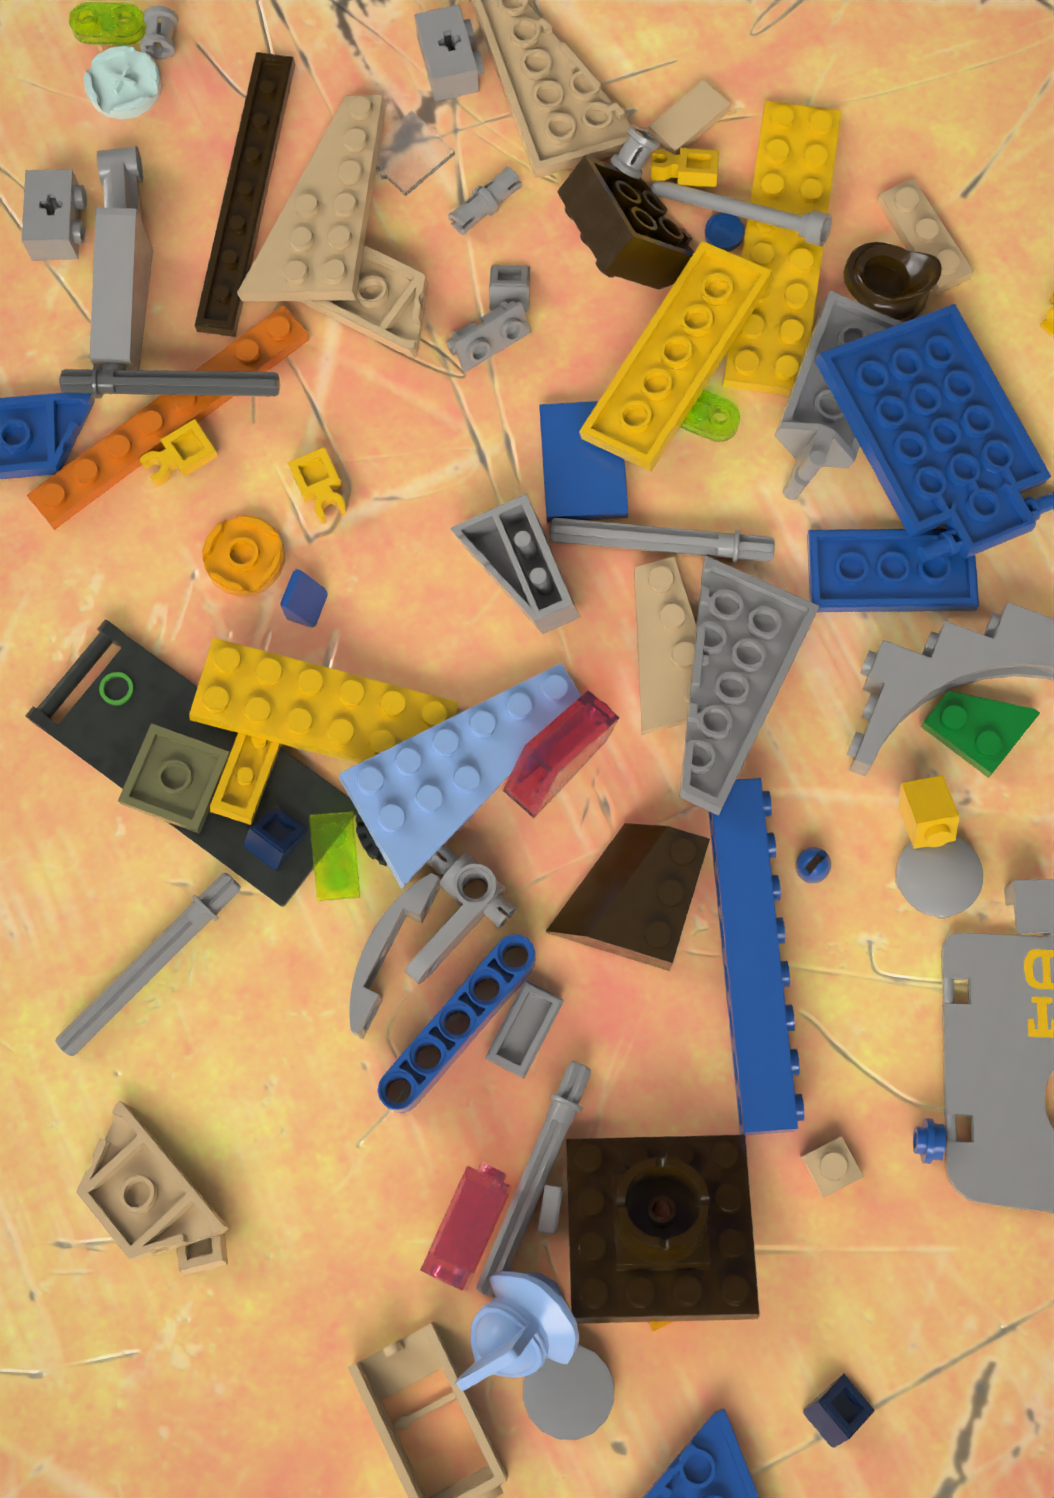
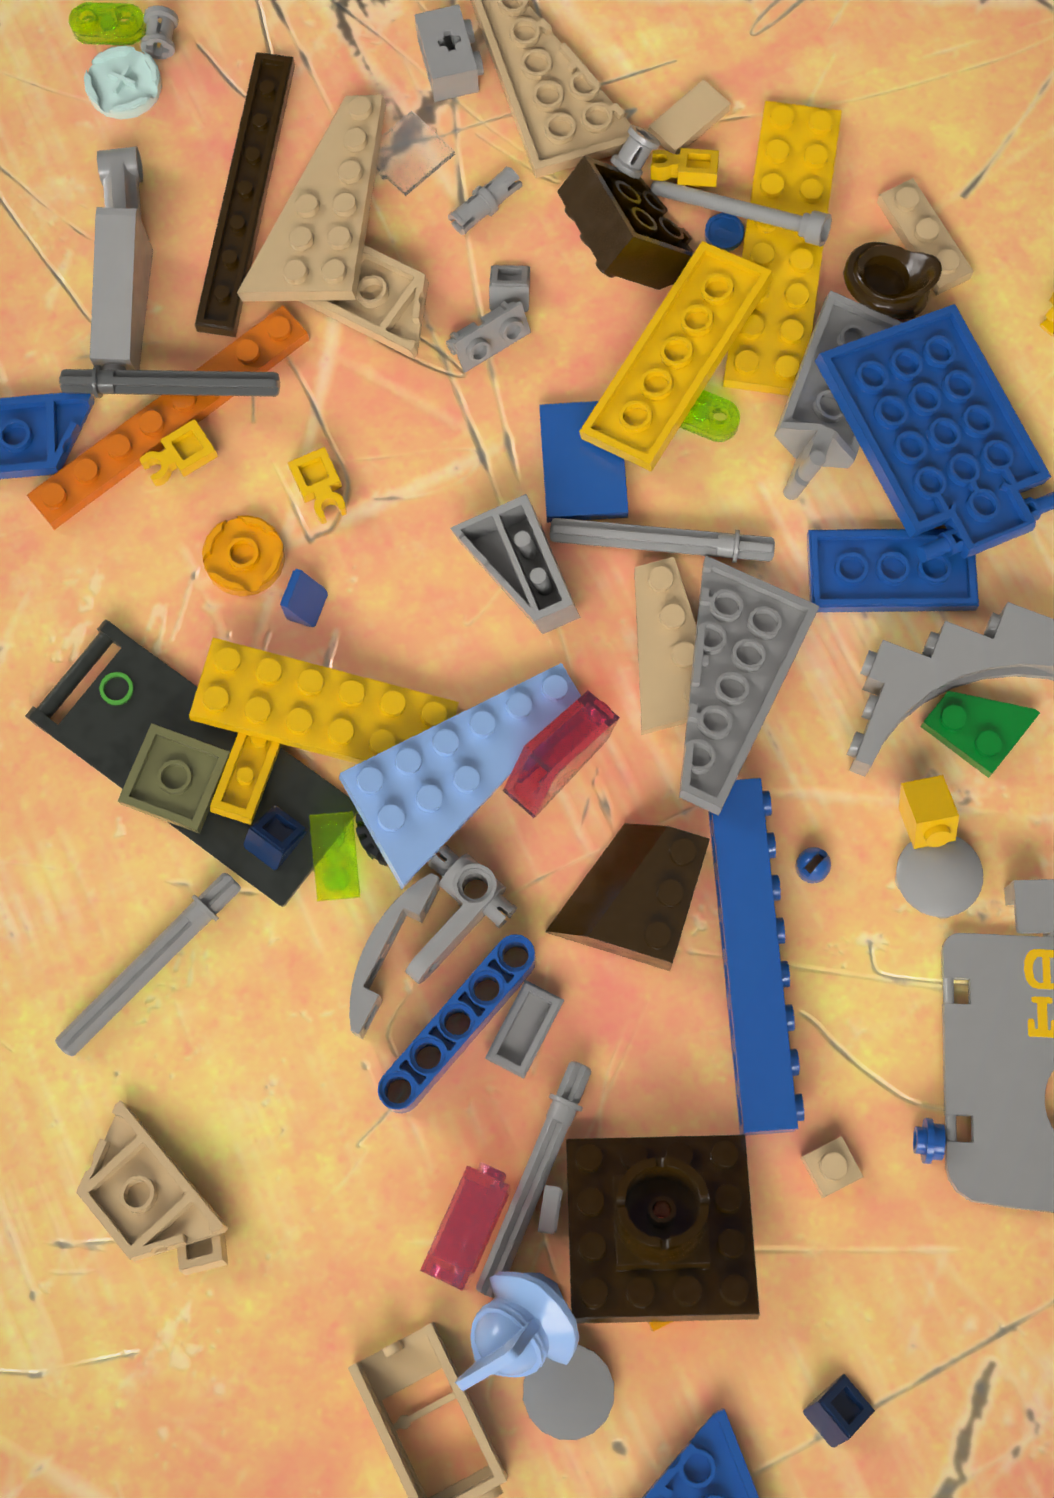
light grey brick [21,169,87,261] -> none

